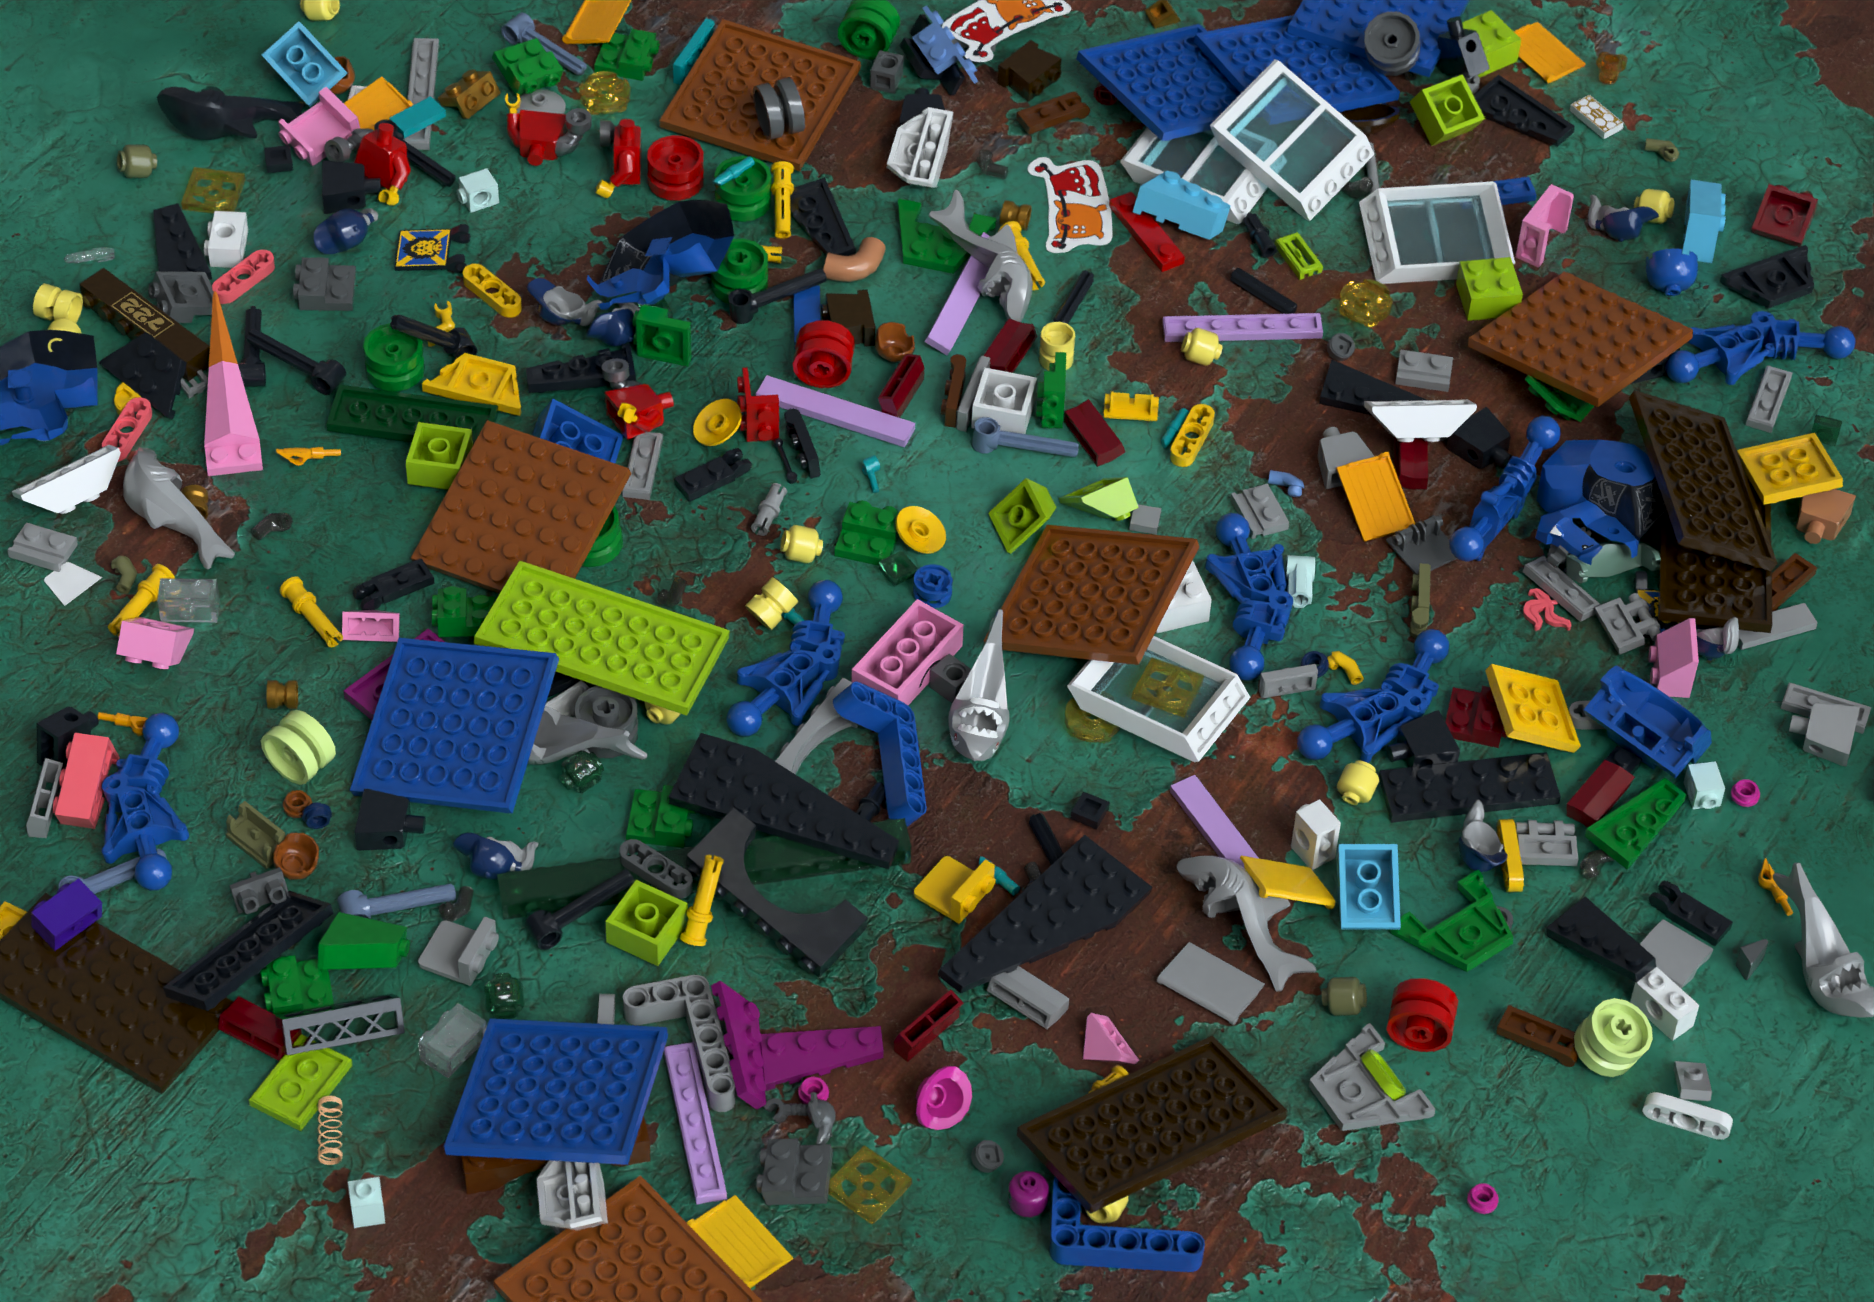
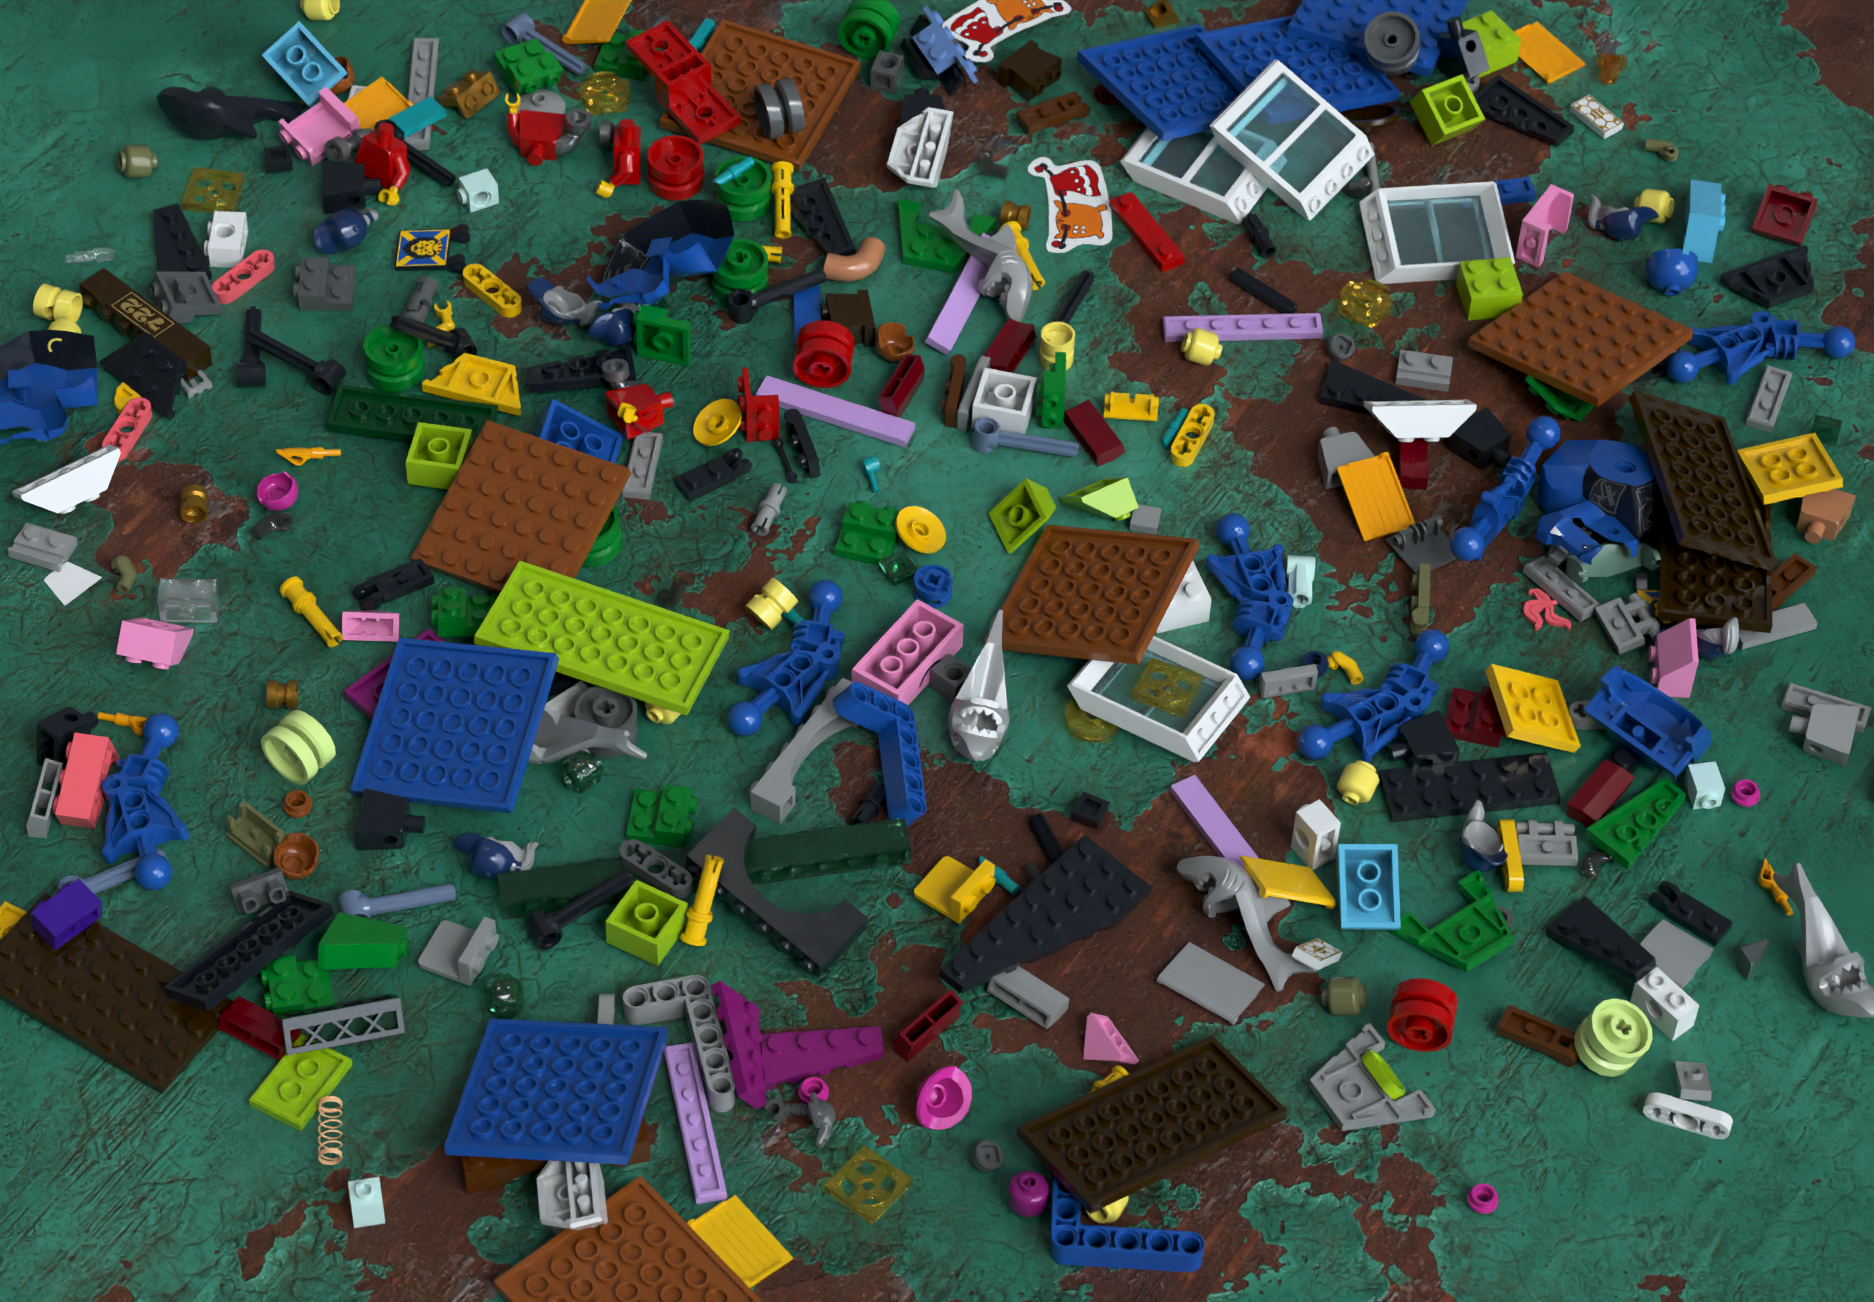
yellow pin [108,564,175,637] -> none
light grey piece [123,447,235,569] -> none
bright pink plate [204,291,263,476] -> none
dark blue plate [302,802,332,829] -> none
clear brick [418,1003,487,1078] -> none
clear smoke arm [438,886,474,922] -> none
black wing [669,733,899,869] -> none
dark grey plate [757,1138,833,1205] -> none
light yellow head [780,525,823,564] -> none
medium azure wedge [1133,170,1231,240] -> none
light grey plate [1231,484,1289,539] -> none
medium blue arm [1268,470,1304,497] -> none
lime tile [1275,232,1323,280] -> none
none -> dark pink hair [256,471,299,512]
none -> dark grey piece [402,276,439,323]
none -> red bracket [626,20,741,145]
none -> white tile [1292,938,1342,971]

